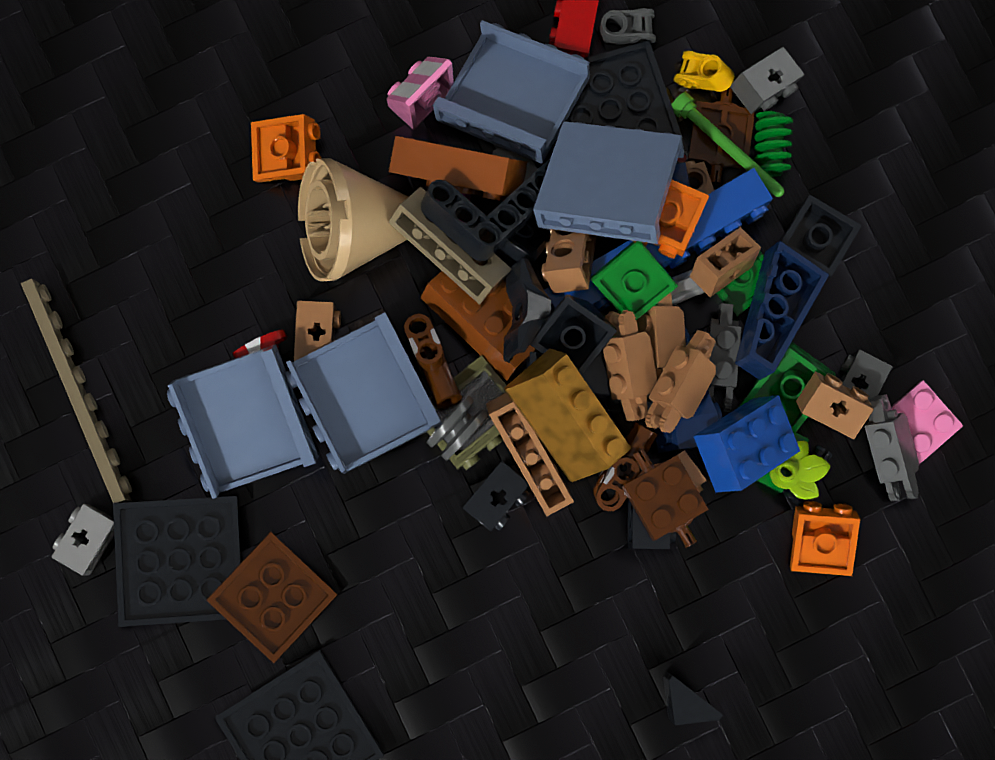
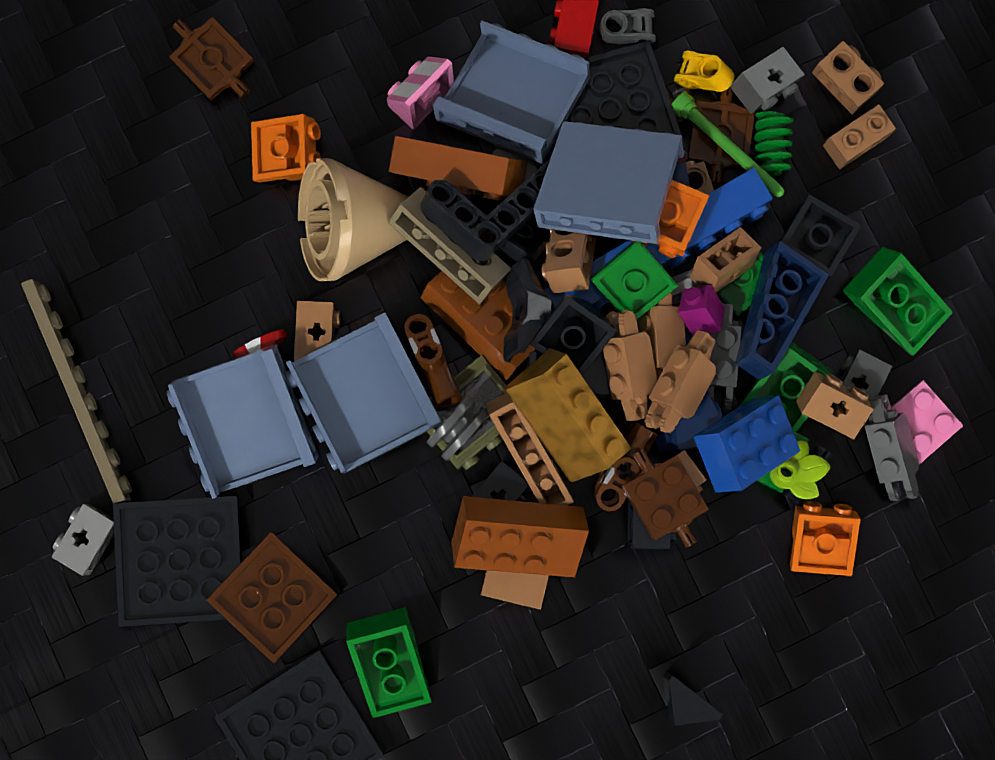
none -> reddish brown plate [169,17,254,101]
none -> green slope [346,607,431,718]
none -> dark orange brick [451,496,589,578]
none -> medium nougat brick [481,570,549,610]
none -> magenta brick [678,285,725,336]
none -> medium nougat brick [812,41,884,115]
none -> medium nougat brick [823,105,896,169]
none -> green slope [843,247,953,356]

